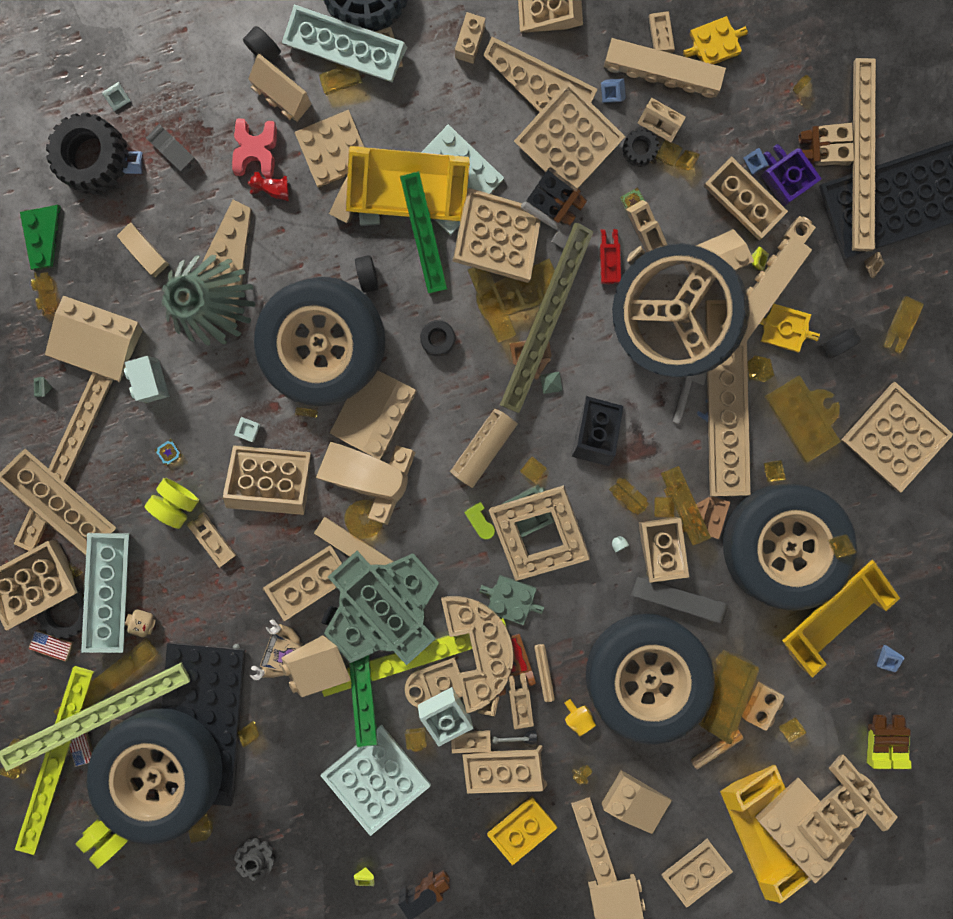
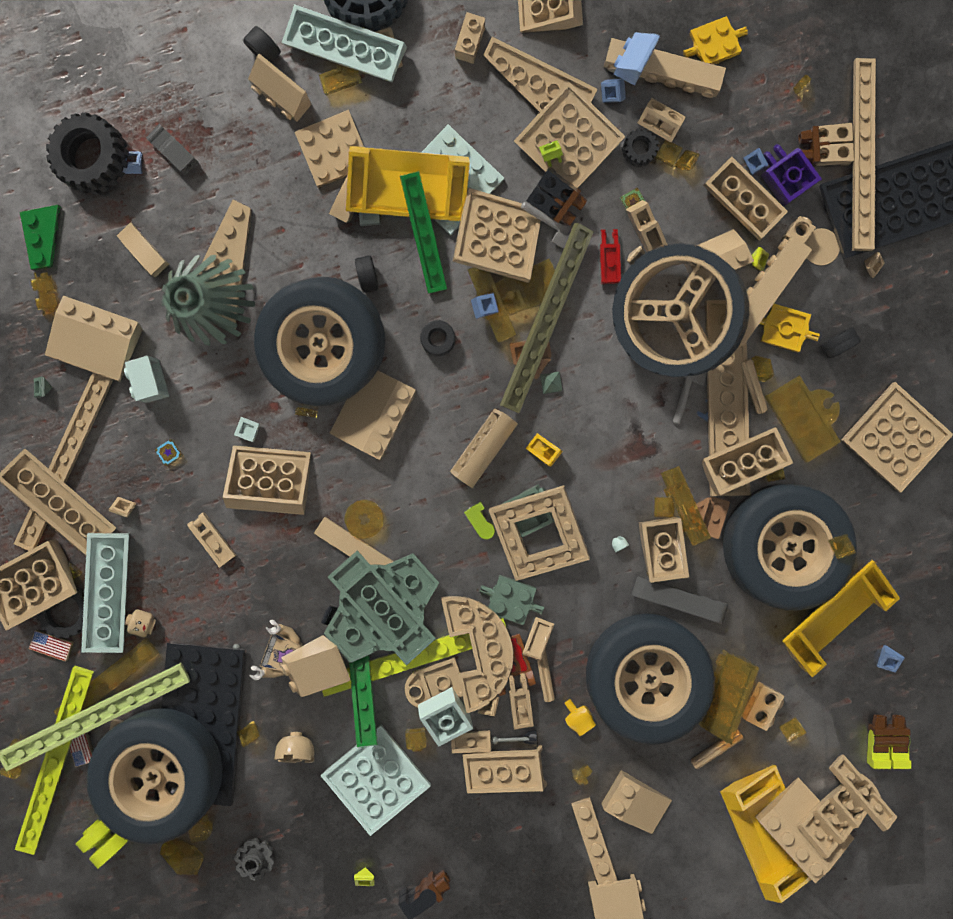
light aqua slope [102,82,131,111] -> none
neon yellow wheel [144,478,199,529] -> none
coral piece [232,118,277,178] -> none
red animal [248,172,289,201] -> none
tan plate [262,545,342,622] -> none
tan slope [316,442,416,525] -> none
yellow plate [487,796,558,866] -> none
clear yellow slope [520,456,547,483] -> none
black slope [571,396,624,466] -> none
clear yellow hinge [609,477,649,515] -> none
tan plate [649,11,675,53] -> none
tan plate [662,838,733,908] -> none
clear yellow hinge [884,296,924,353] -> none
none -> tan slope [109,497,136,517]
none -> clear yellow slope [159,838,205,875]
none -> tan cylinder [274,732,315,763]
none -> medium blue slope [471,293,499,319]
none -> tan tile [522,617,554,661]
none -> yellow slope [525,433,563,467]
none -> lime tile [539,140,563,167]
none -> light blue slope [614,32,660,85]
none -> tan brick [702,427,793,496]
none -> tan axle [741,359,768,414]
none -> tan sticker [804,228,840,265]

